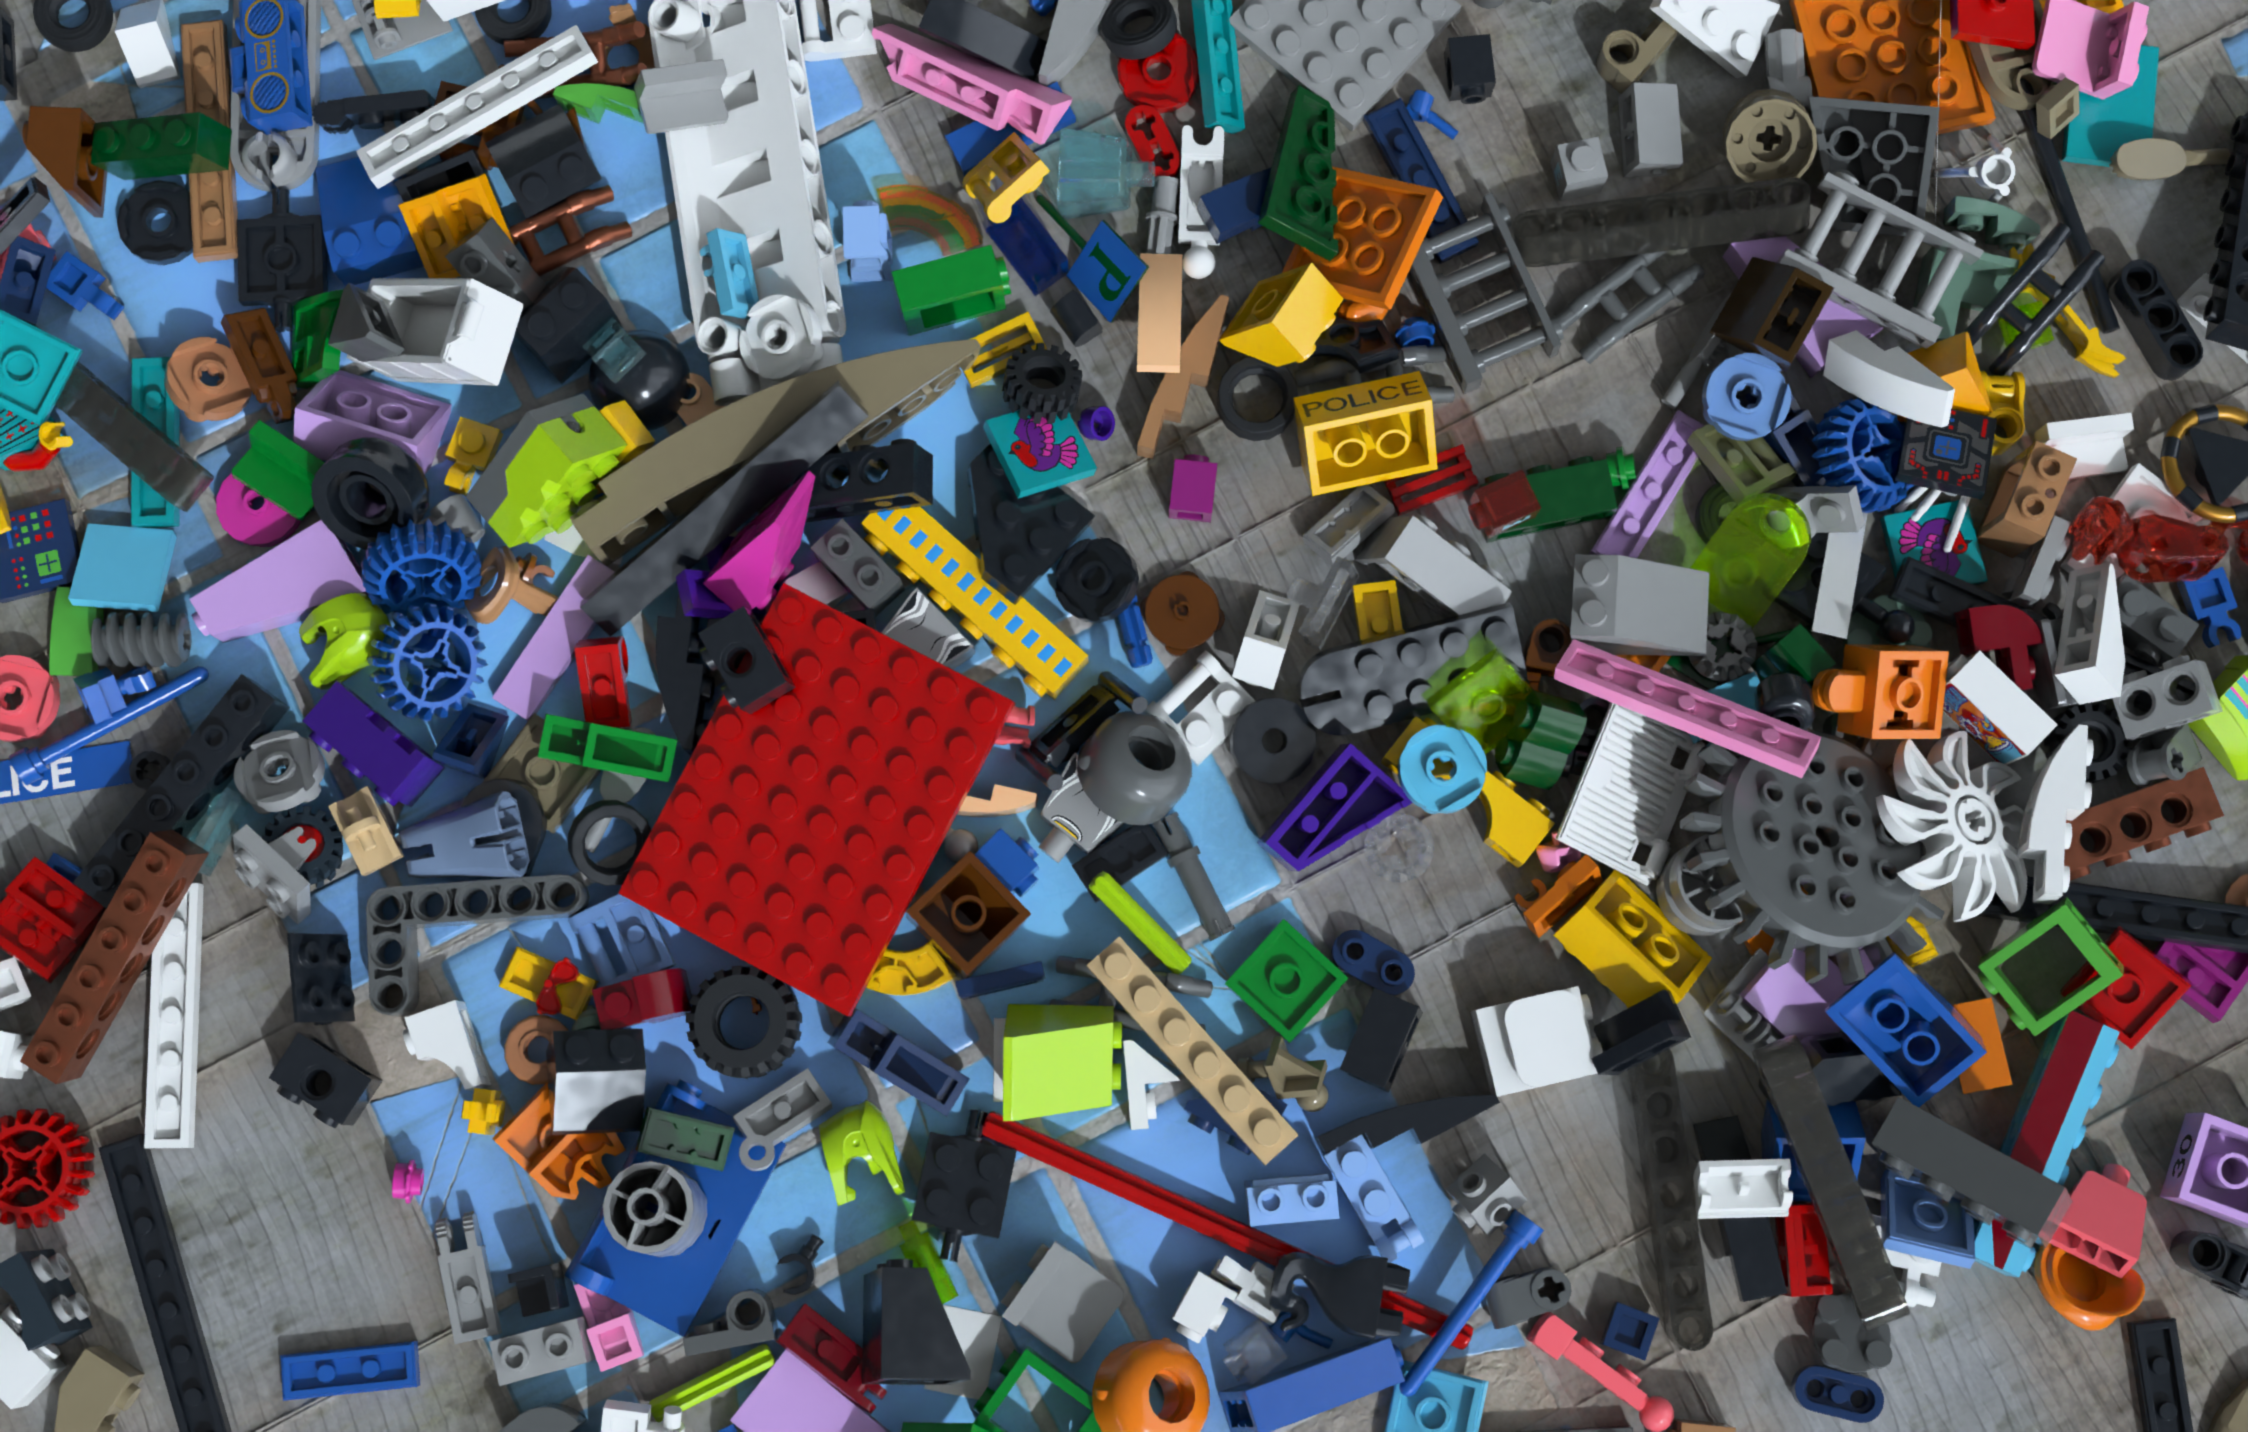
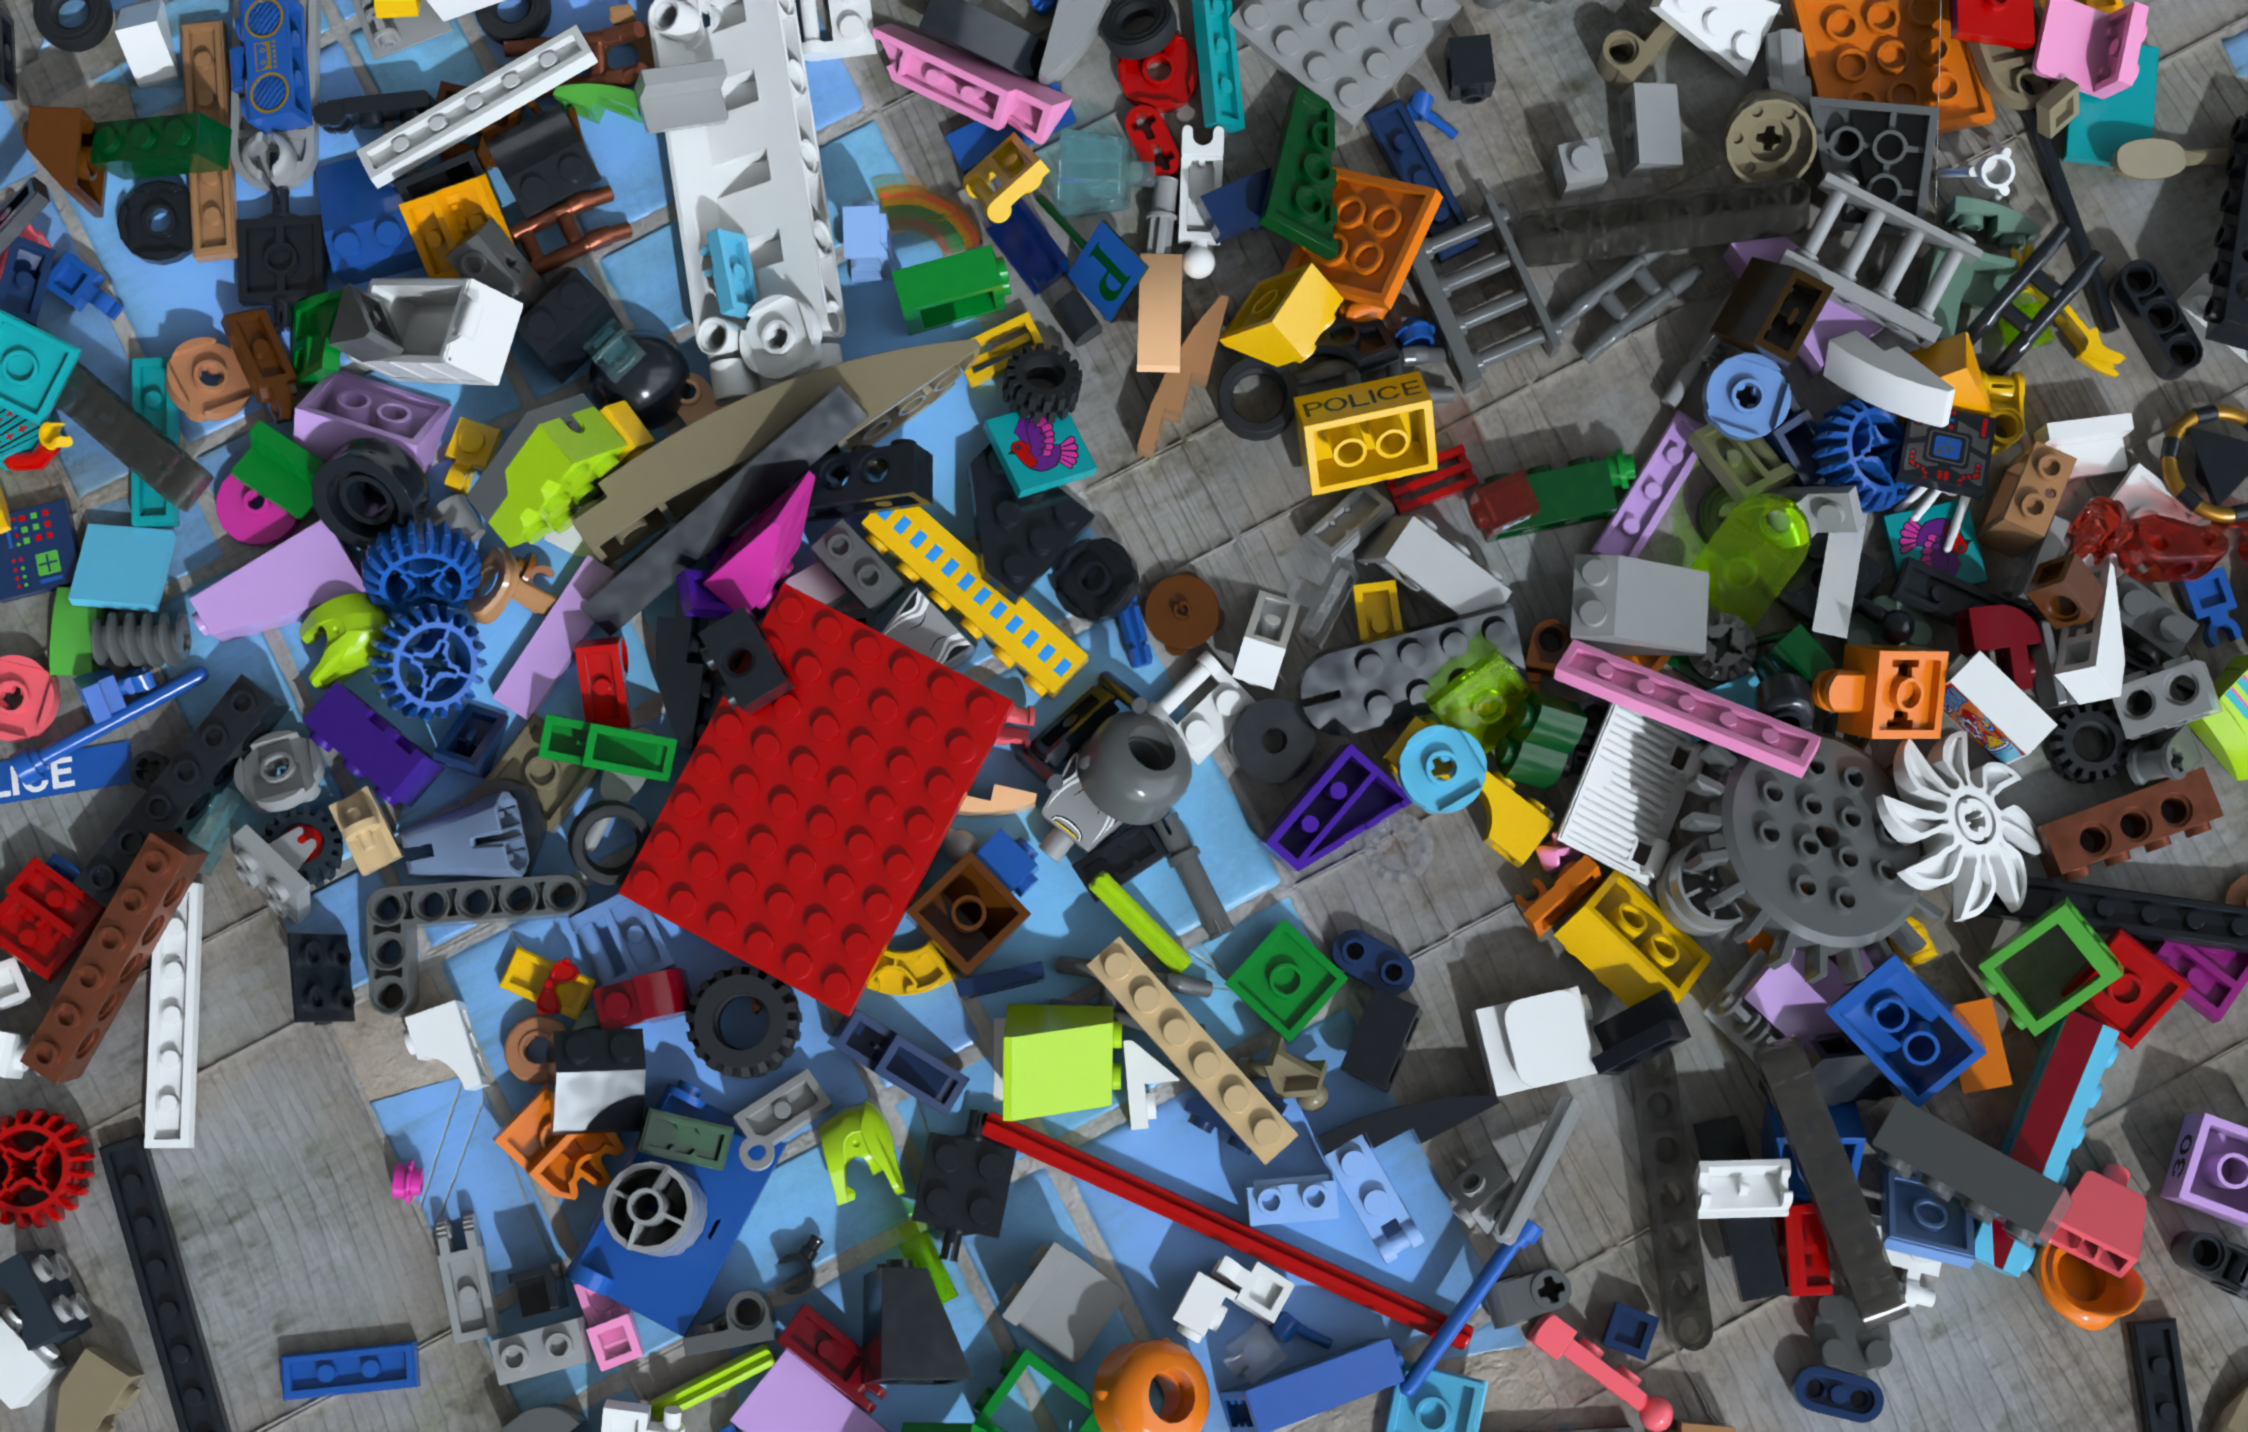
black brick [269,1032,383,1128] -> none
yellow plate [461,1088,505,1135] -> none
white sticker [924,1305,1002,1399] -> none
dark purple hinge [1077,406,1115,441] -> none
magenta brick [1169,454,1218,523] -> none
black hips [1269,1252,1410,1338] -> none
white slope [2017,724,2094,904] -> none
none -> light grey axle [1491,1096,1582,1246]
none -> reddish brown brick [2026,552,2105,630]

